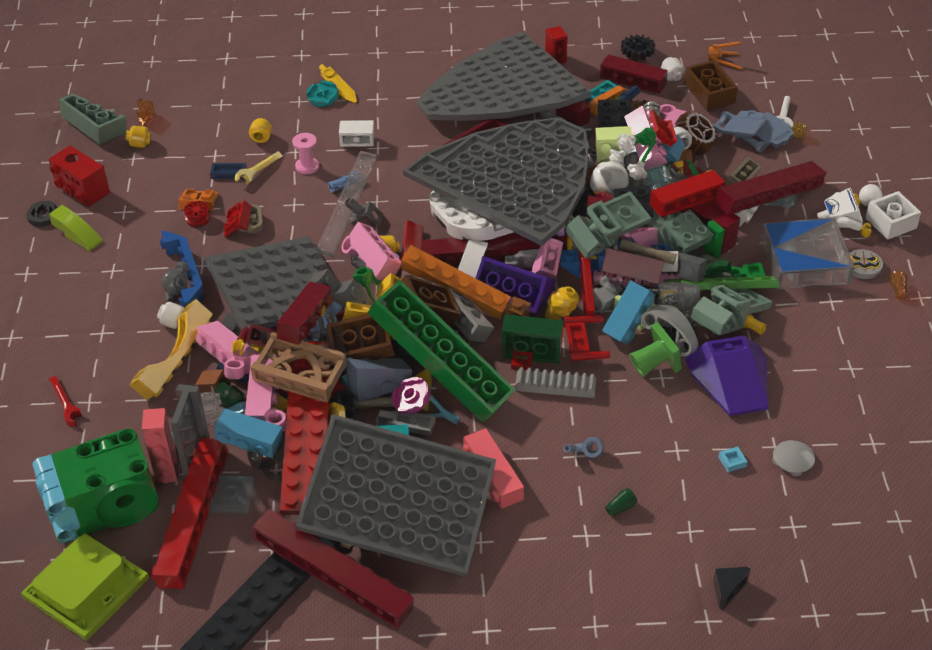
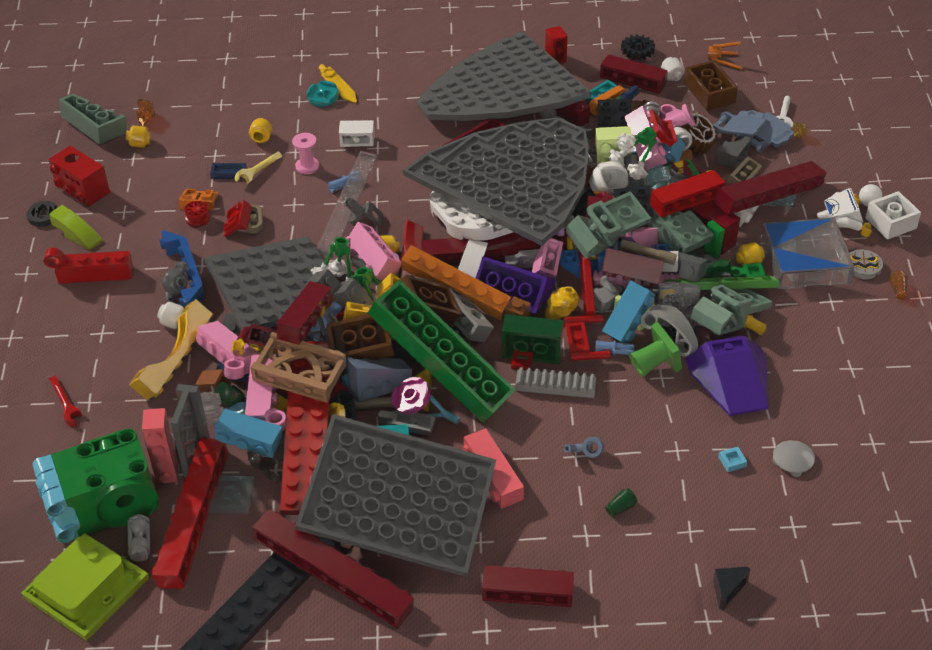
none -> red hinge [43,247,134,284]
none -> light grey piece [128,514,150,562]
none -> plant [311,237,353,281]
none -> dark red brick [482,565,574,607]
none -> medium blue axle [595,340,634,356]
none -> bright pink piece [664,104,696,127]
none -> dark grey arch [716,136,752,170]
none -> yellow head [736,242,765,266]

